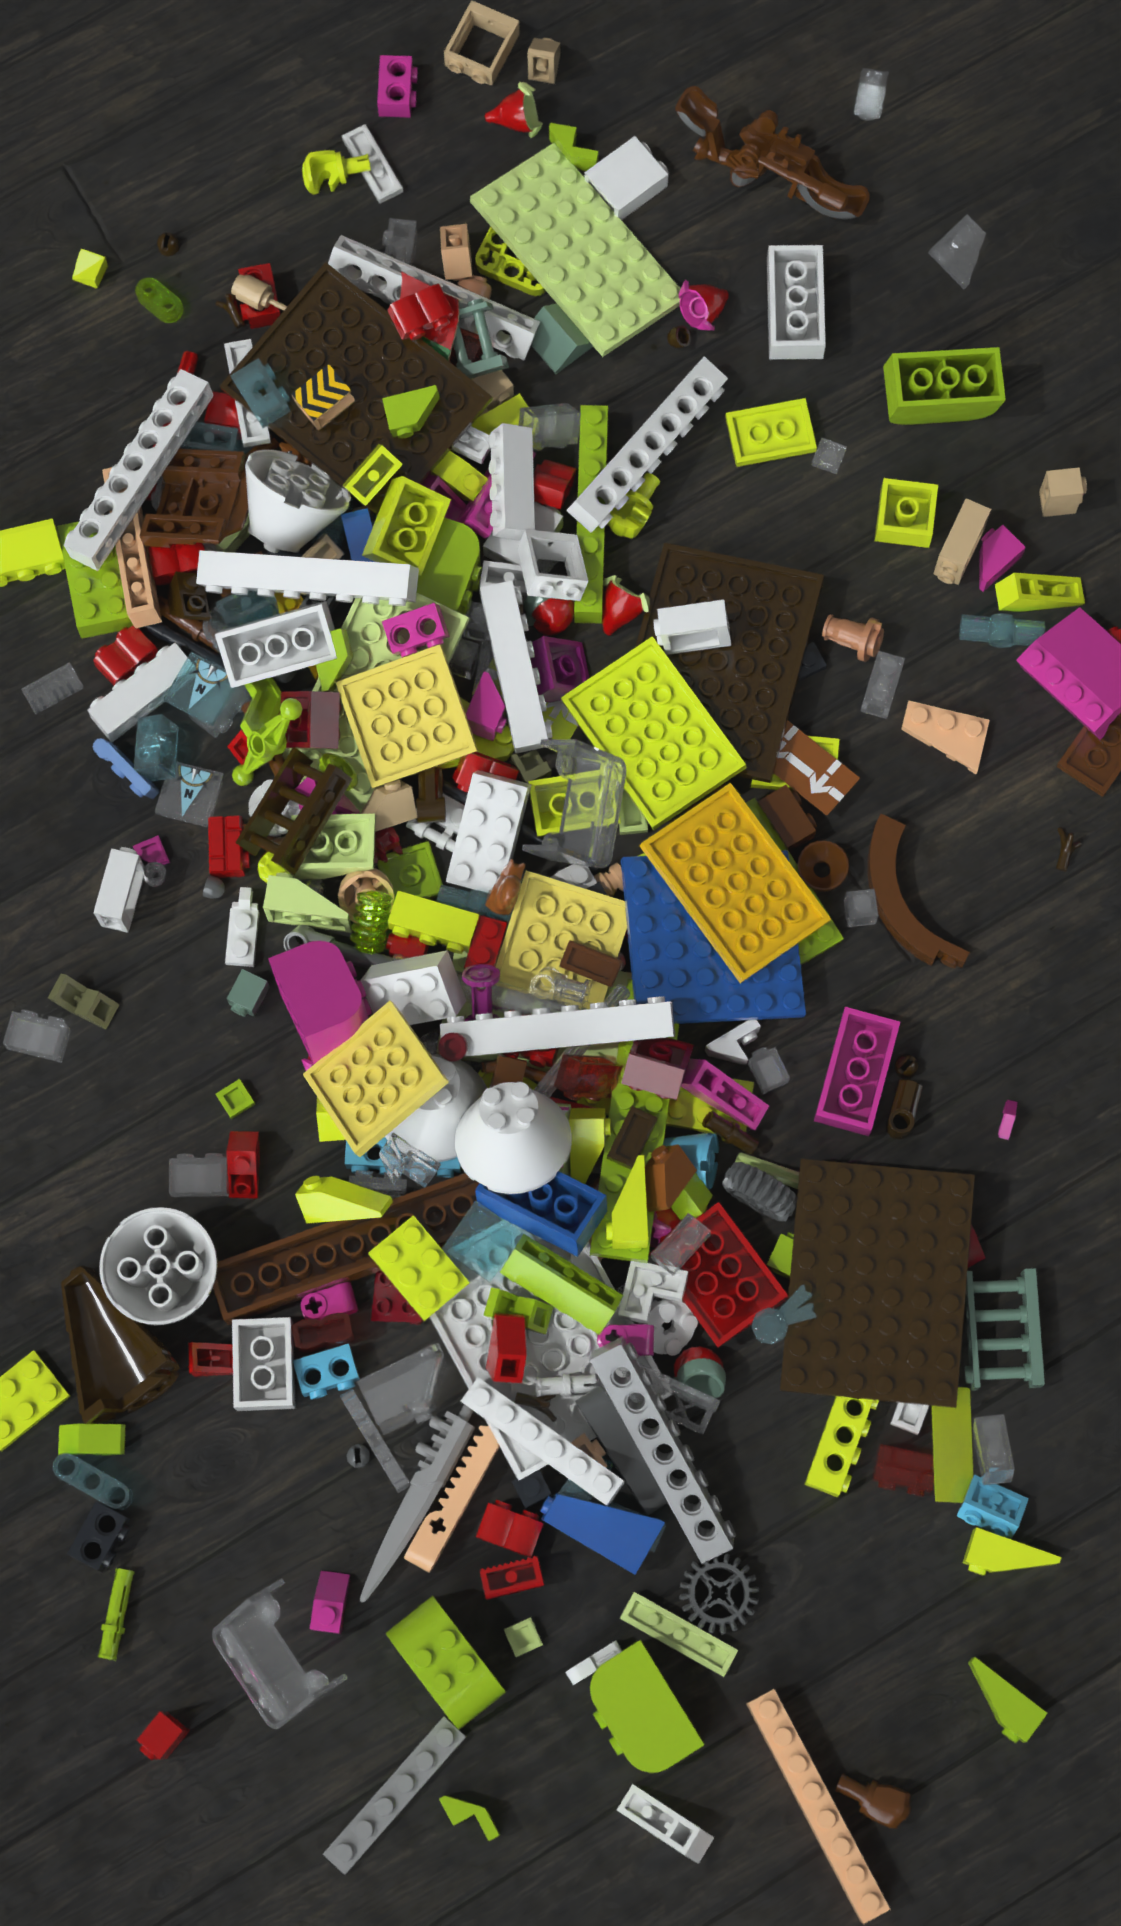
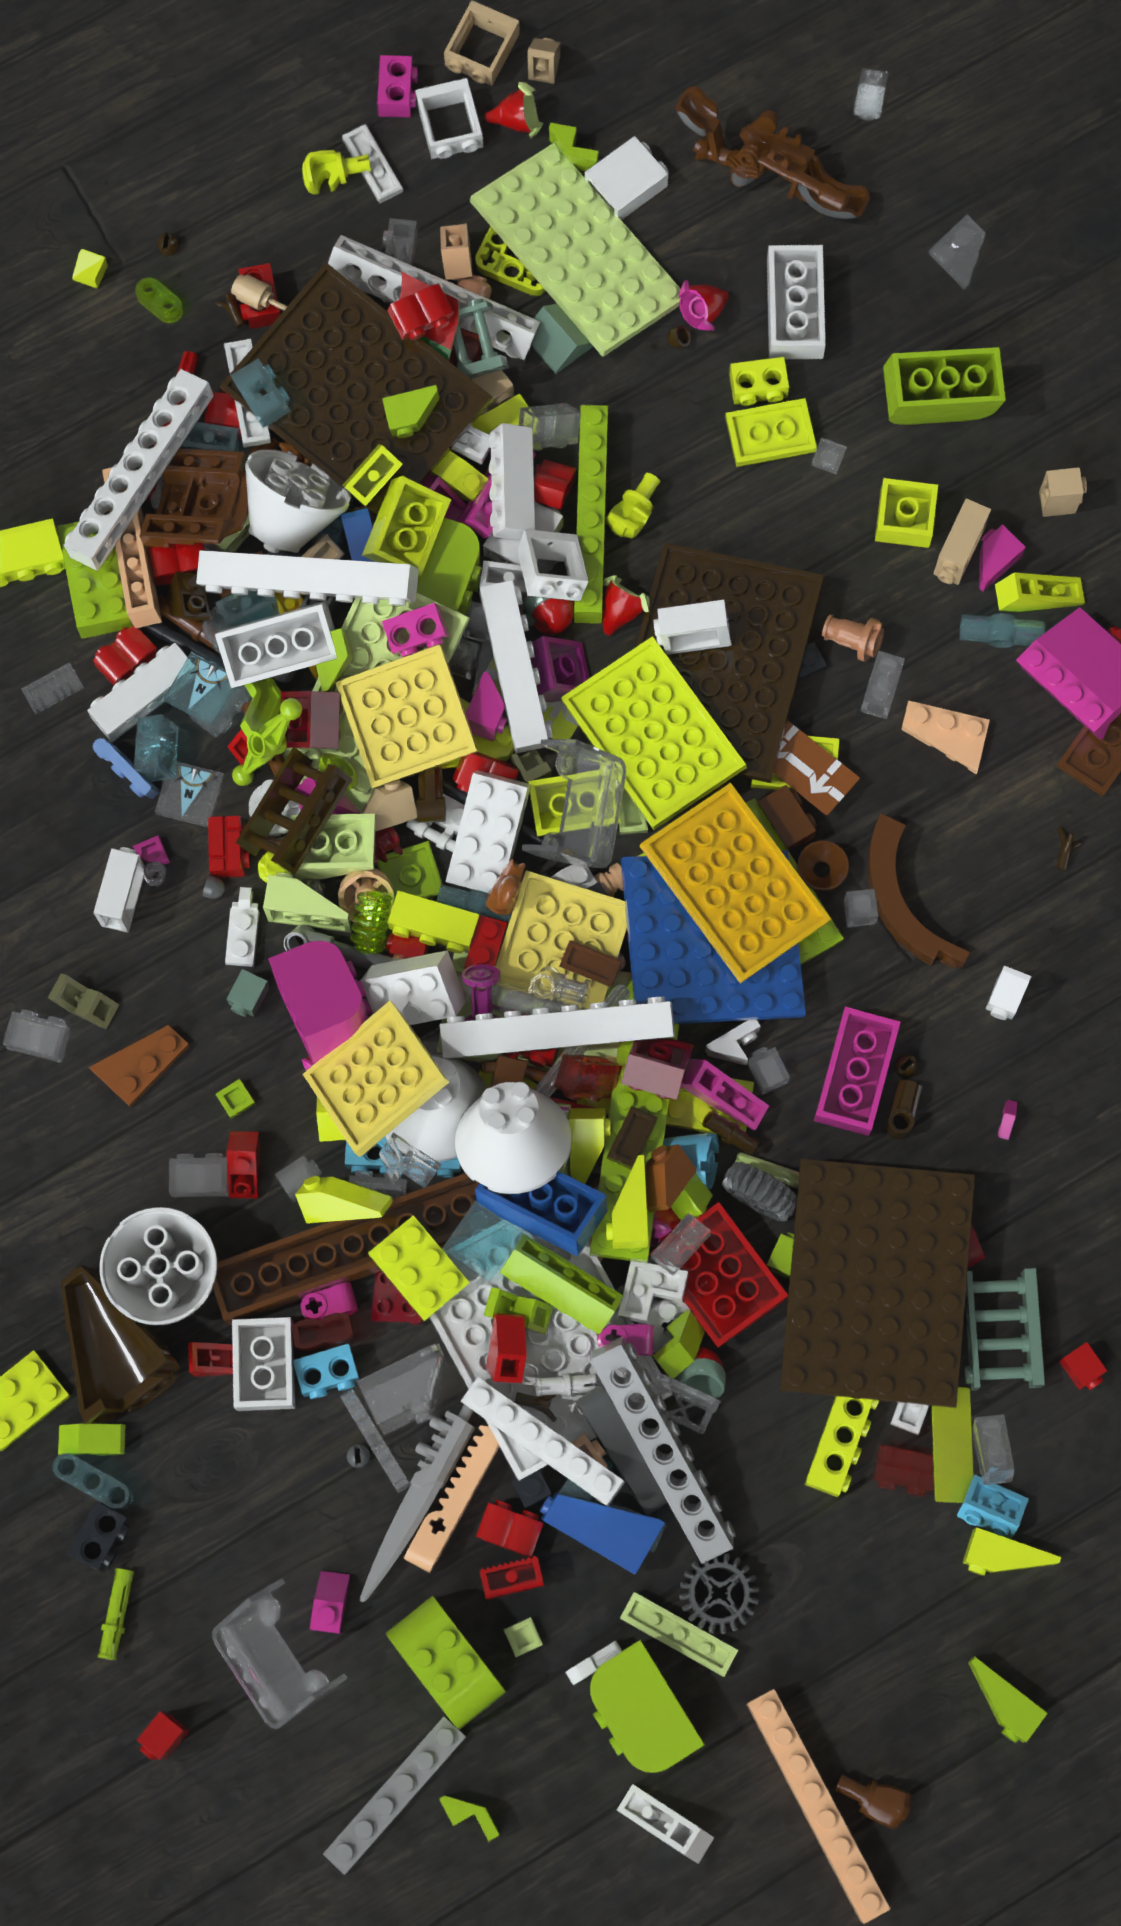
piece [291,365,355,431] -> none
dark red tile [438,1033,468,1062] -> none
white brick [566,357,728,533] -> none
clear light blue piece [752,1285,817,1344] -> none
none -> dark orange wing [89,1025,189,1107]
none -> clear brick [275,1155,322,1202]
none -> white window [415,78,483,159]
none -> lime slope [653,1309,705,1380]
none -> neon yellow brick [729,357,789,406]
none -> white slope [986,966,1031,1020]
none -> red brick [1059,1342,1107,1390]

